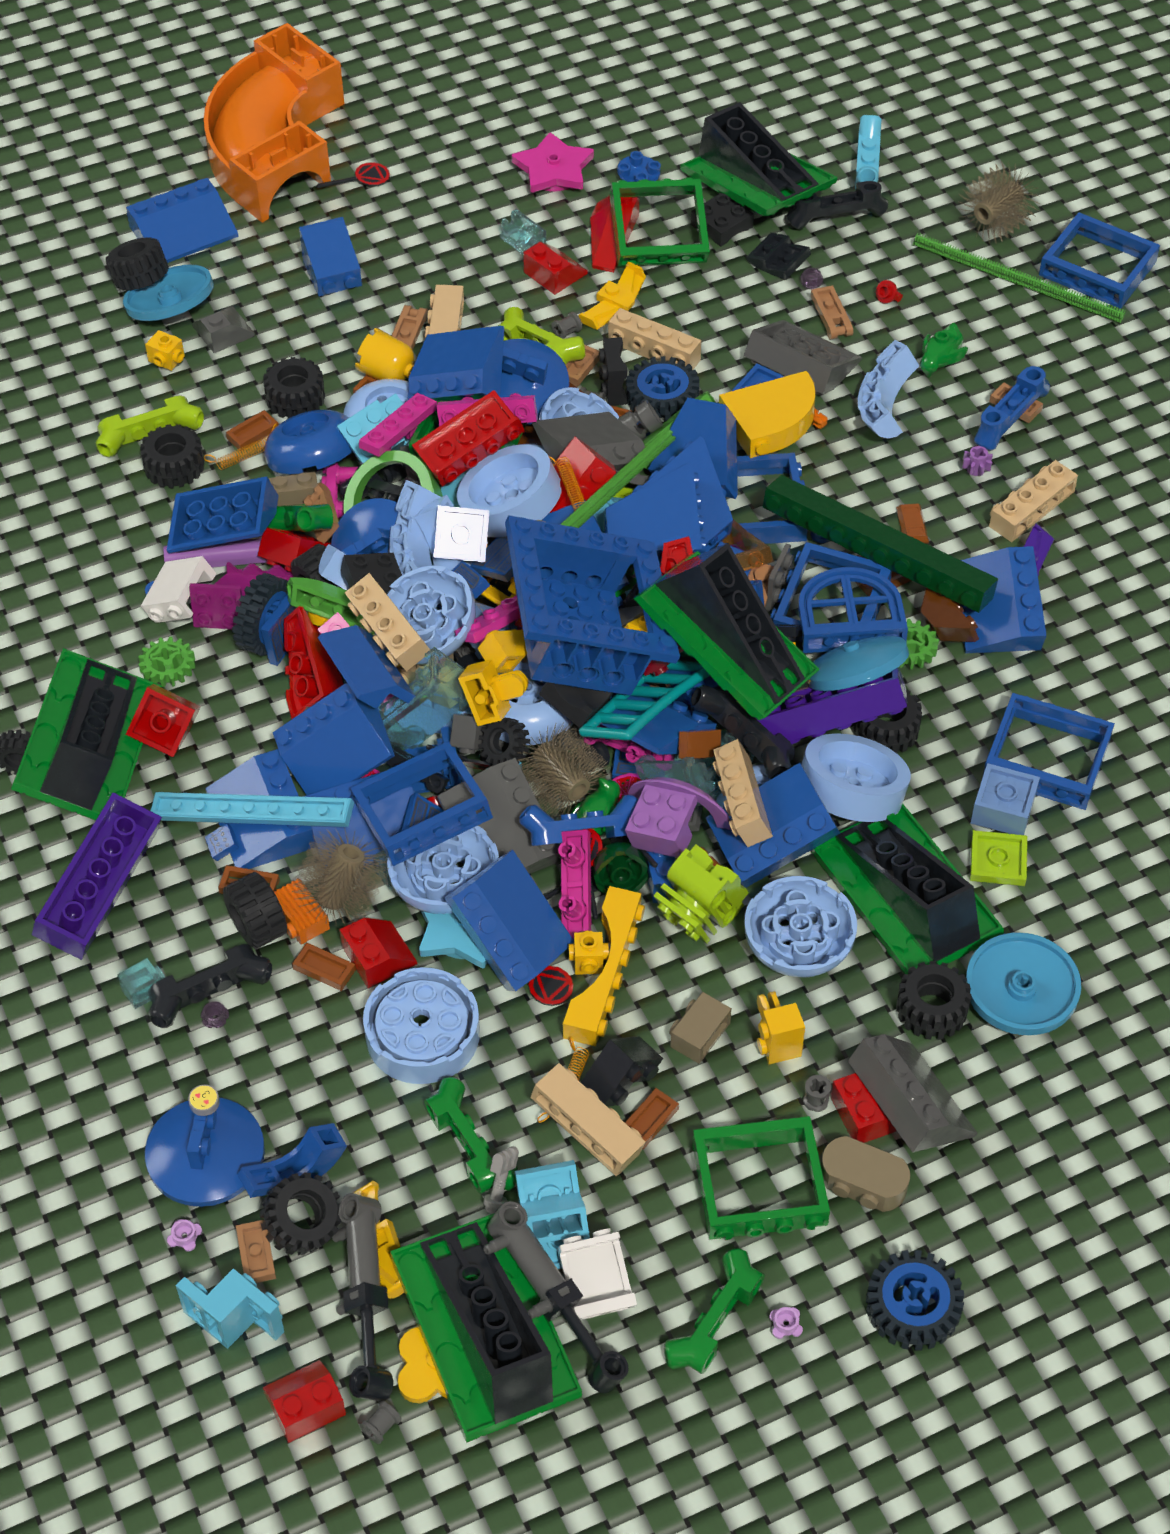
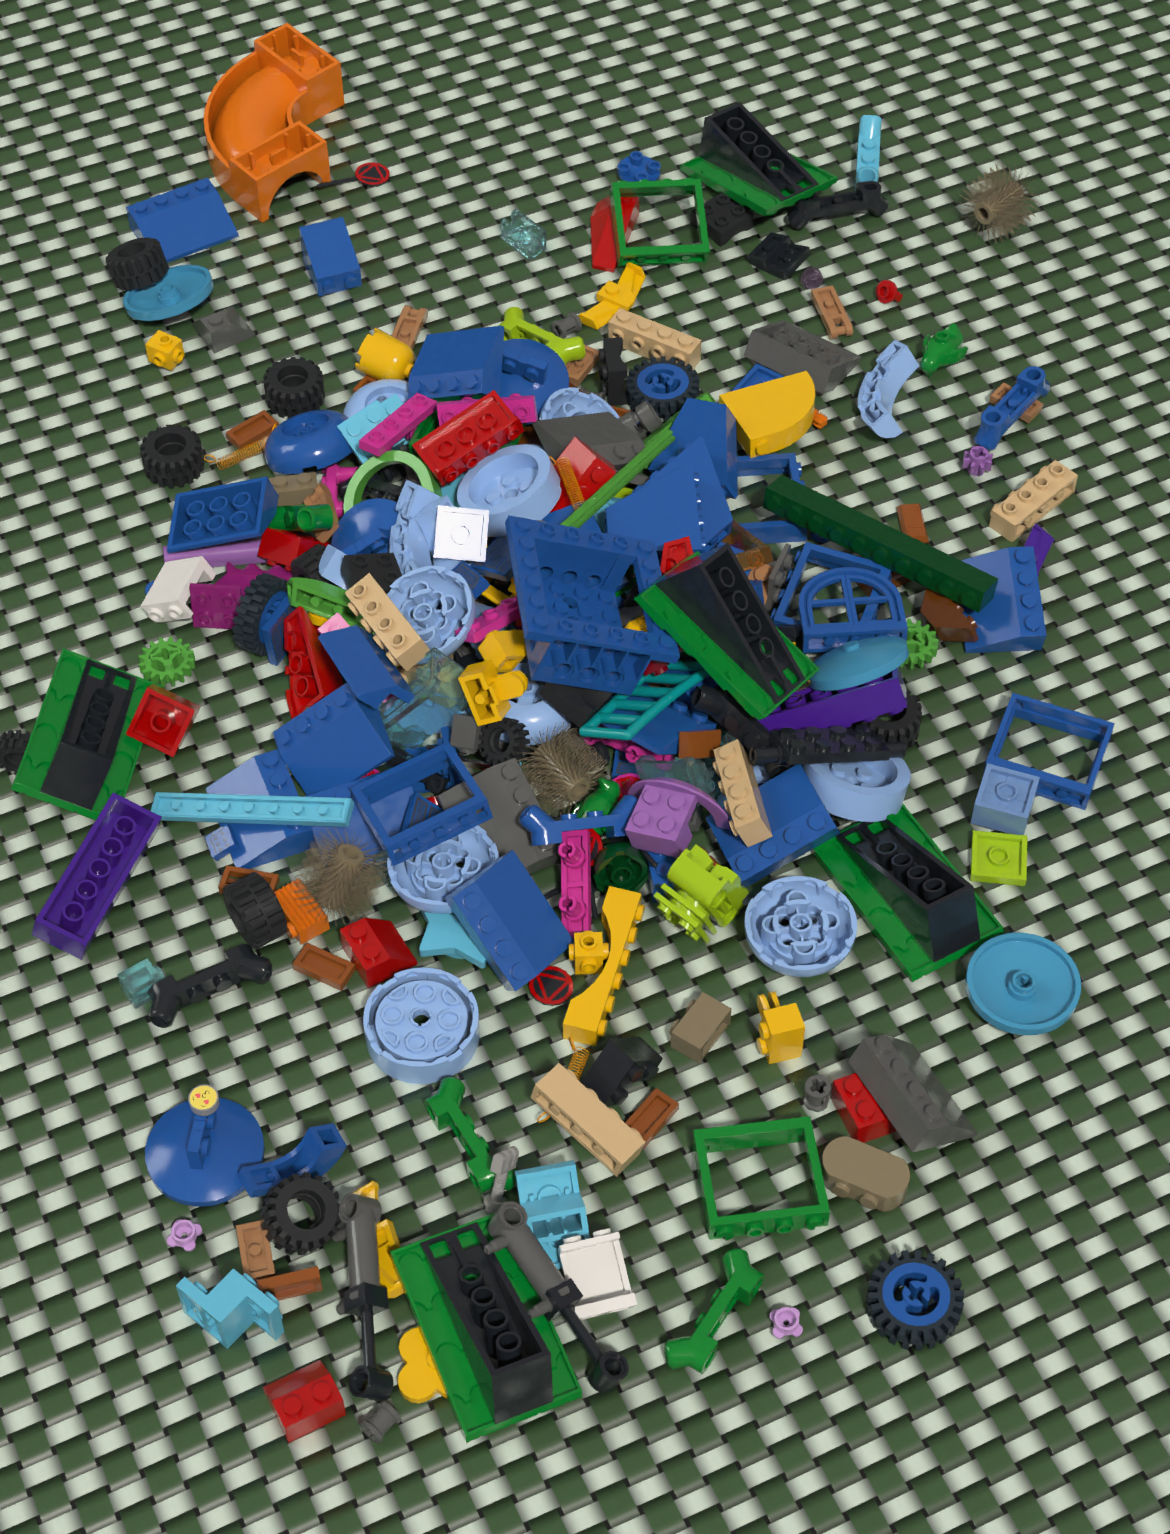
lime plate [96,395,204,457] -> none
clear purple plate [201,1002,229,1028] -> none
tan brick [425,285,464,338] -> none
dark pink plate [512,133,594,193] -> none
red slope [523,242,588,295] -> none
black tyre [896,961,971,1040] -> none
bright green axle [913,232,1126,323] -> none
blue window [1039,212,1160,309] -> none
none -> dark orange tile [257,1266,323,1301]
none -> black plate [749,725,906,765]

